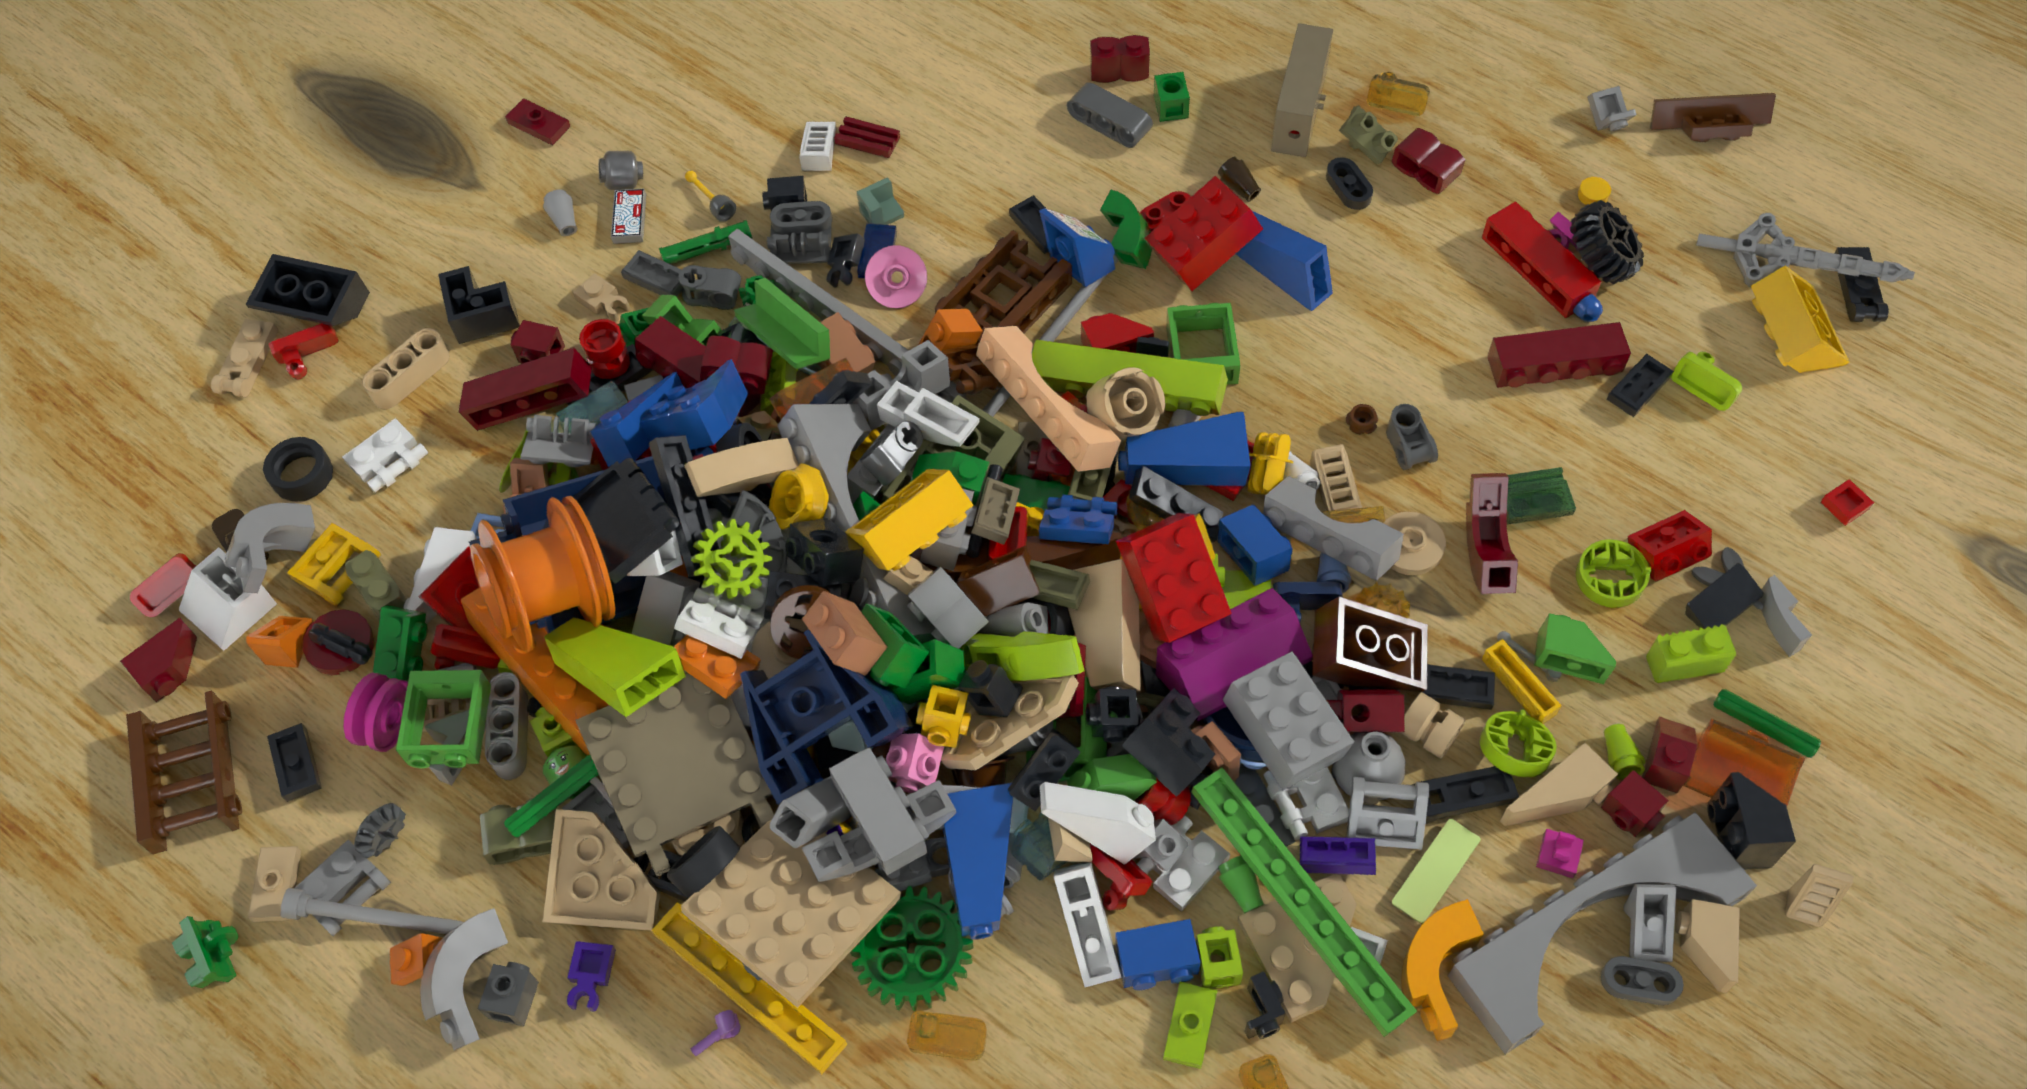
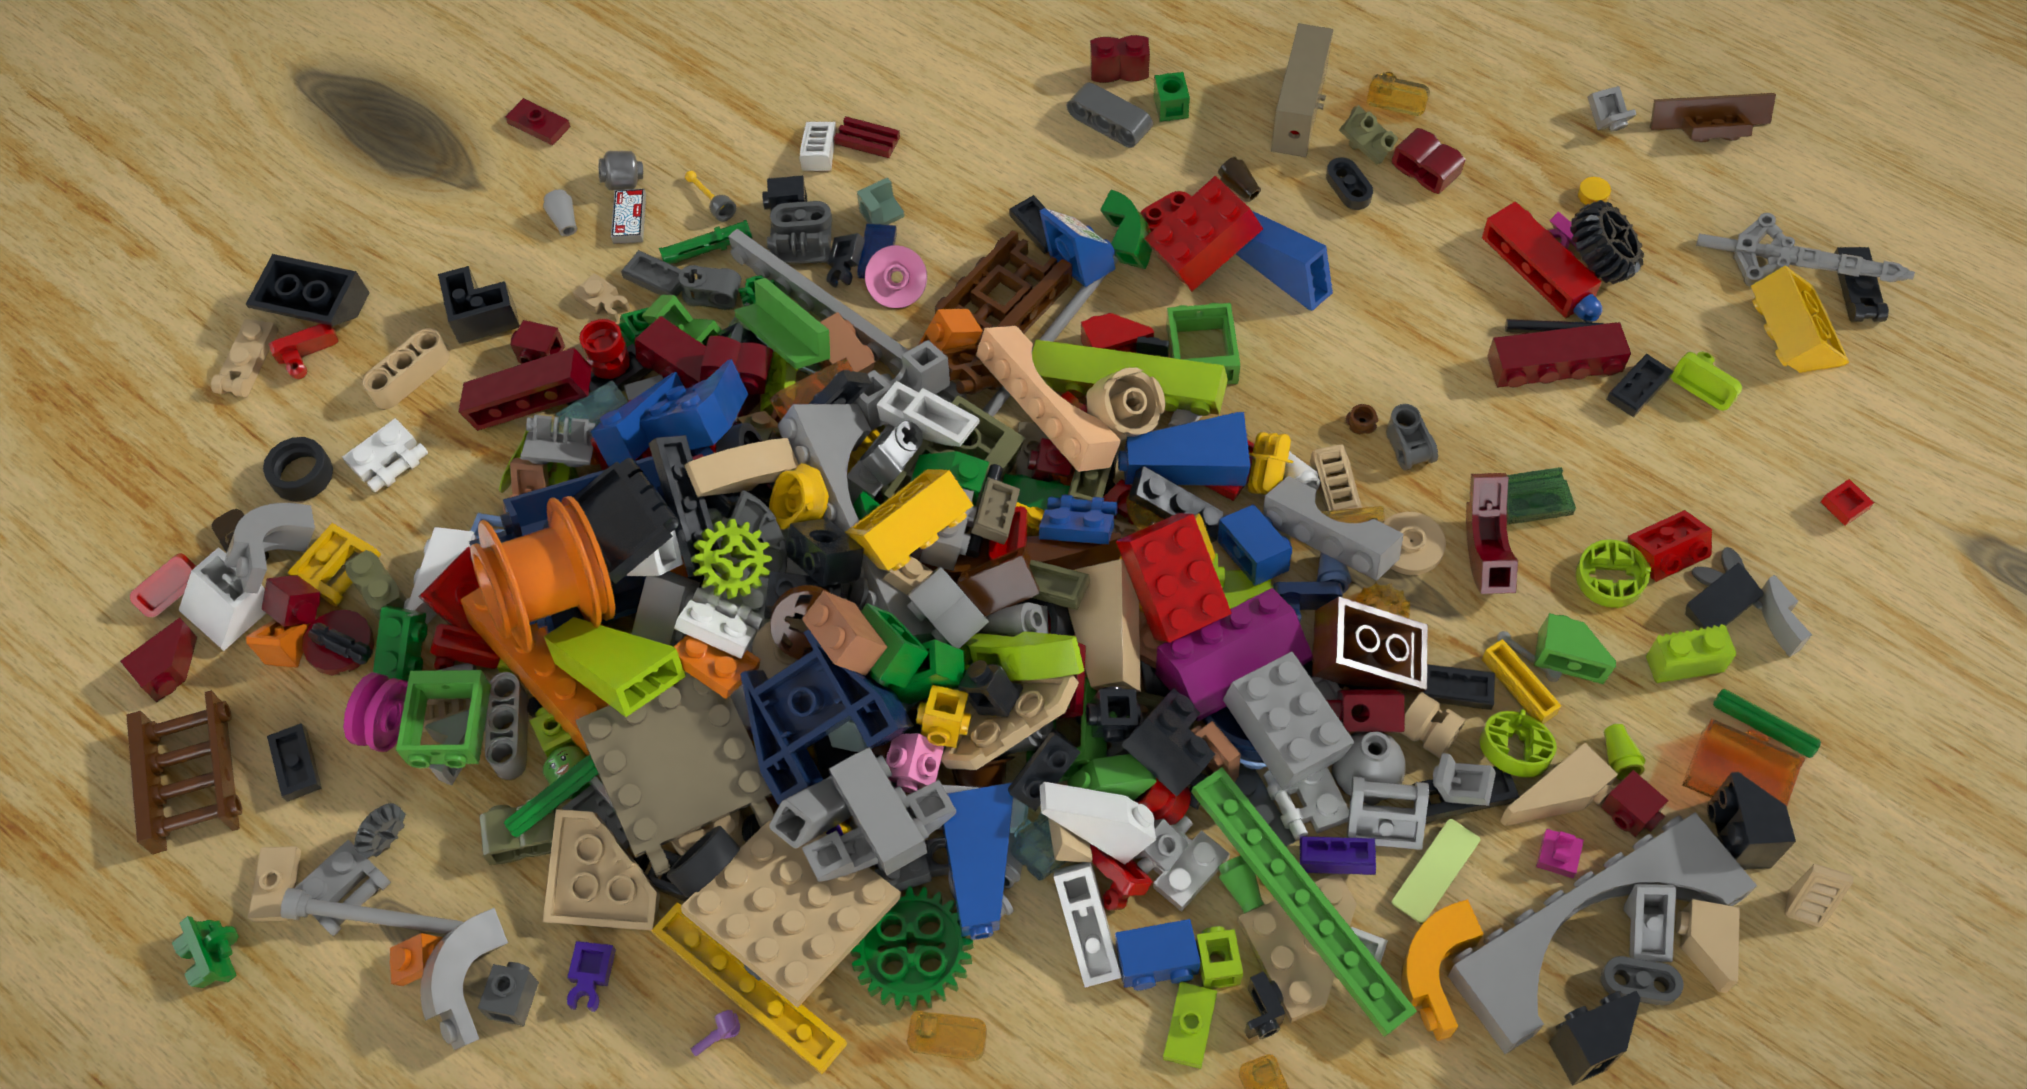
dark red slope [1642,716,1698,793] -> none
none -> dark red brick [261,575,320,627]
none -> light grey bracket [1433,753,1496,806]
none -> black bar [1505,319,1604,333]
none -> black slope [1549,991,1641,1086]

